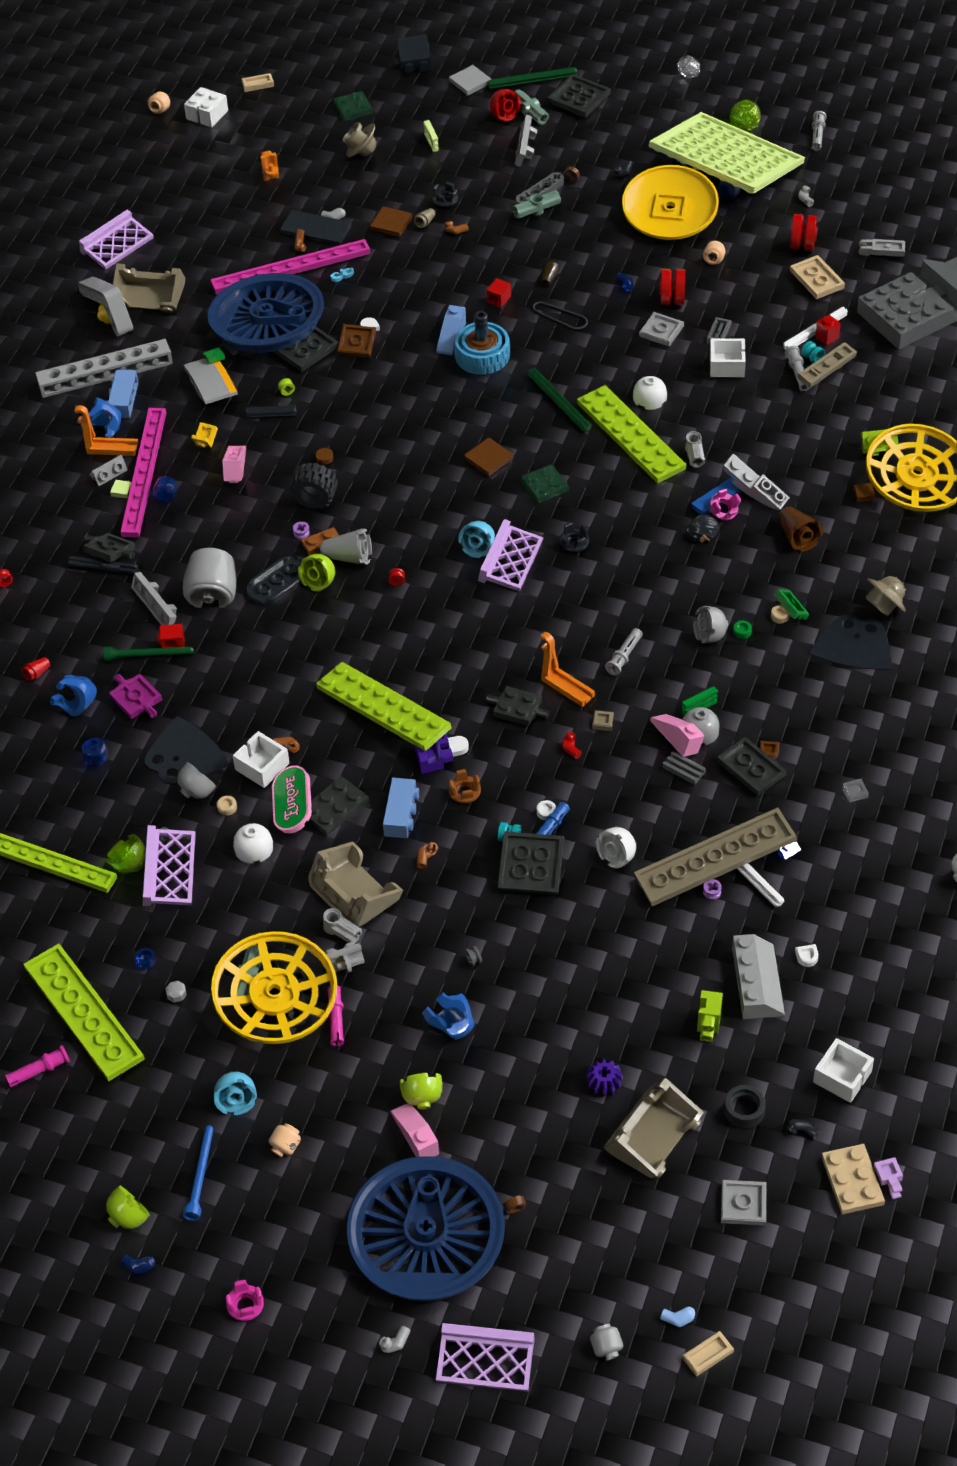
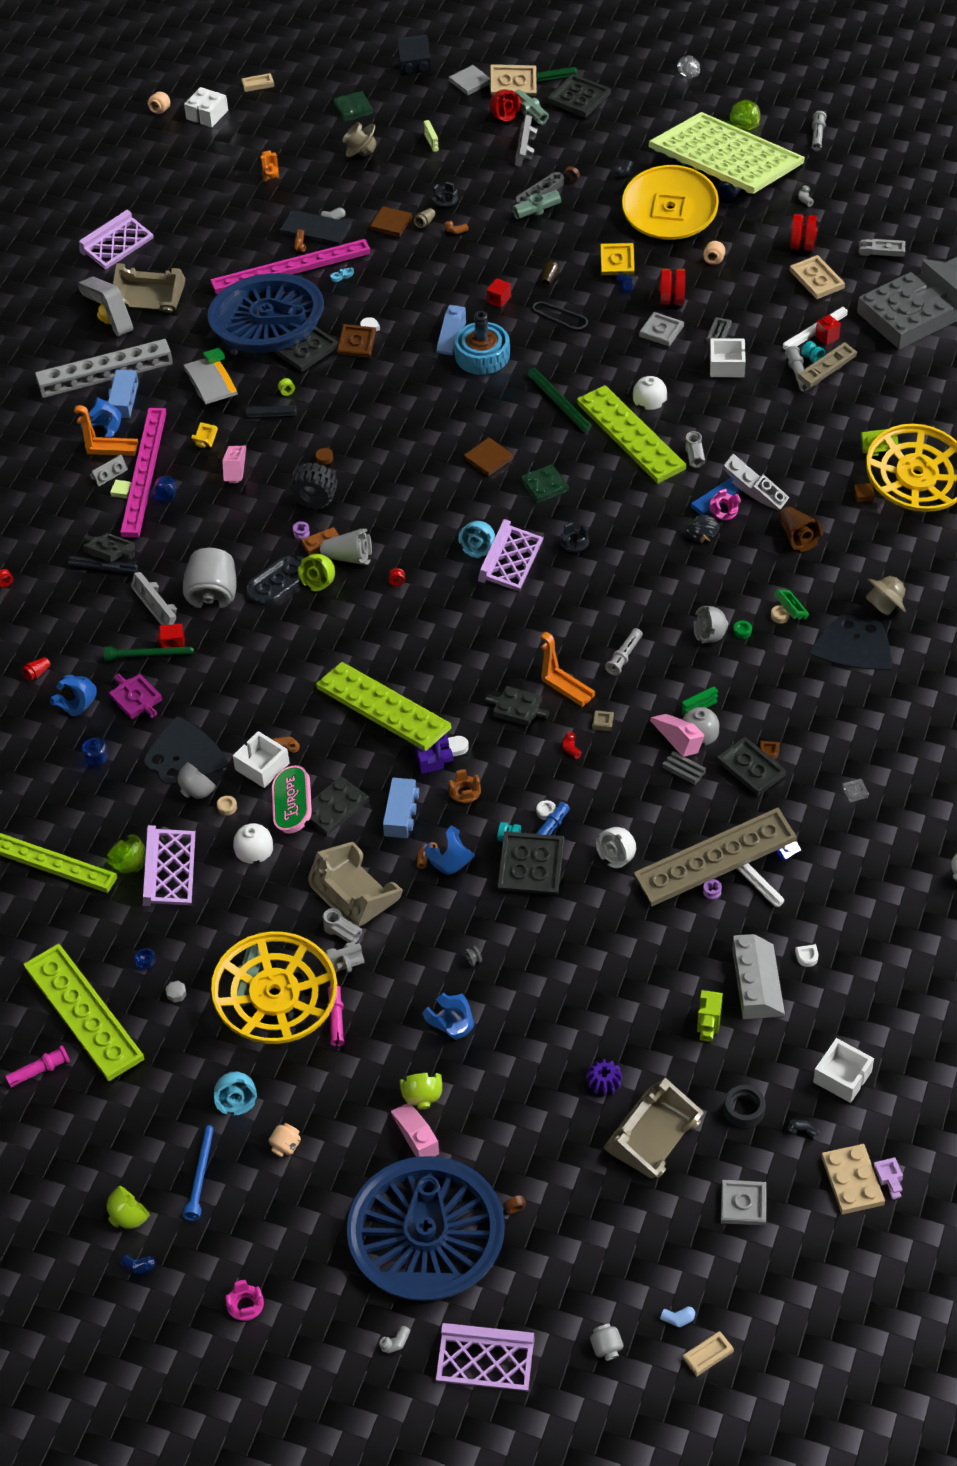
none -> blue piece [424,826,475,875]
none -> tan plate [490,65,536,96]
none -> yellow hinge [601,243,634,275]

